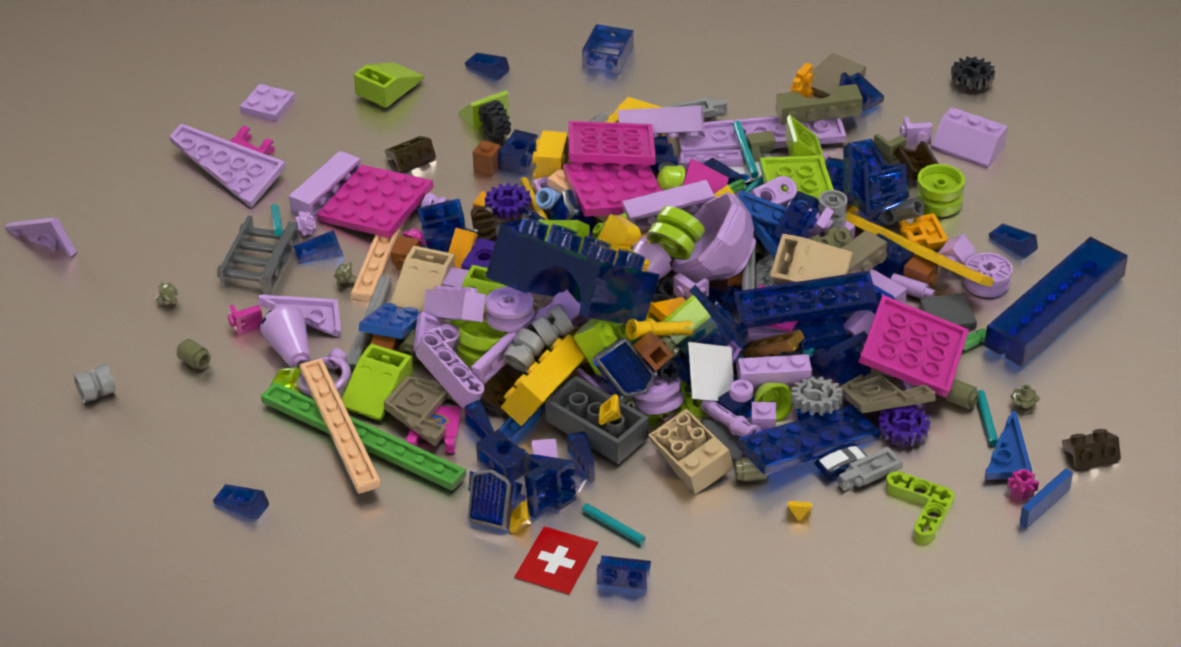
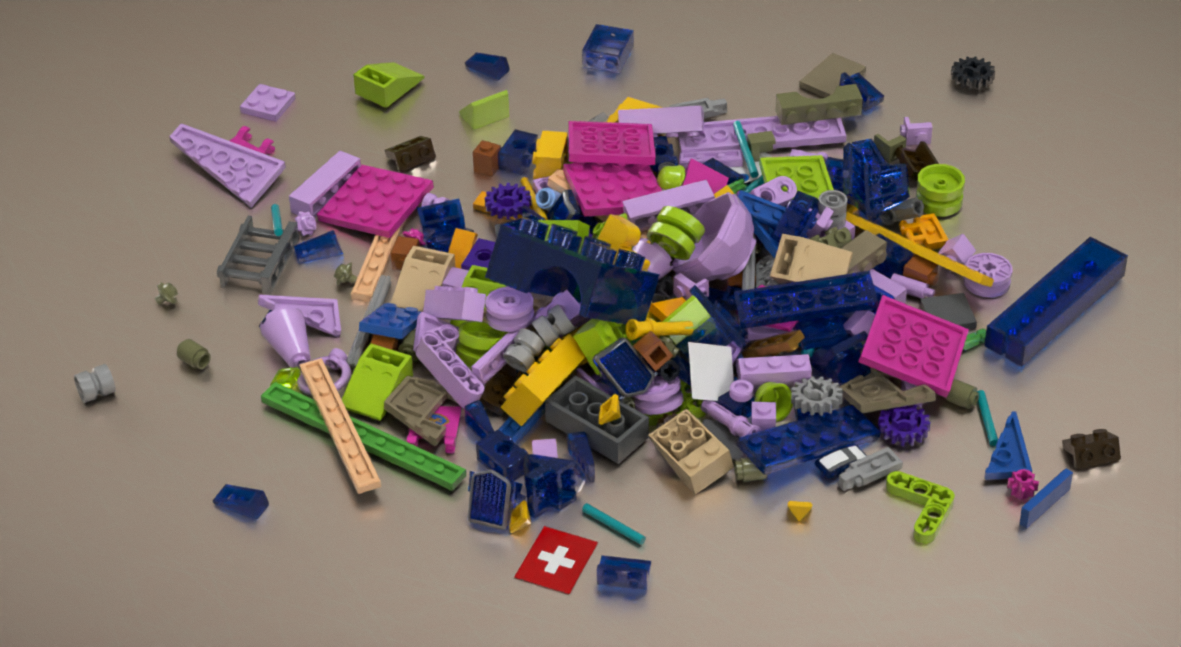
lavender wing [5,217,77,257] -> none
dark pink bracket [227,305,263,335] -> none
dark brown gear [470,206,497,241] -> none
black tyre [478,100,511,140] -> none
lime slope [786,115,826,162] -> none
light orange plate [790,63,814,99] -> none
lavender slope [931,107,1008,168] -> none
clear blue slope [989,223,1038,258] -> none
olive plant [1010,385,1040,409] -> none

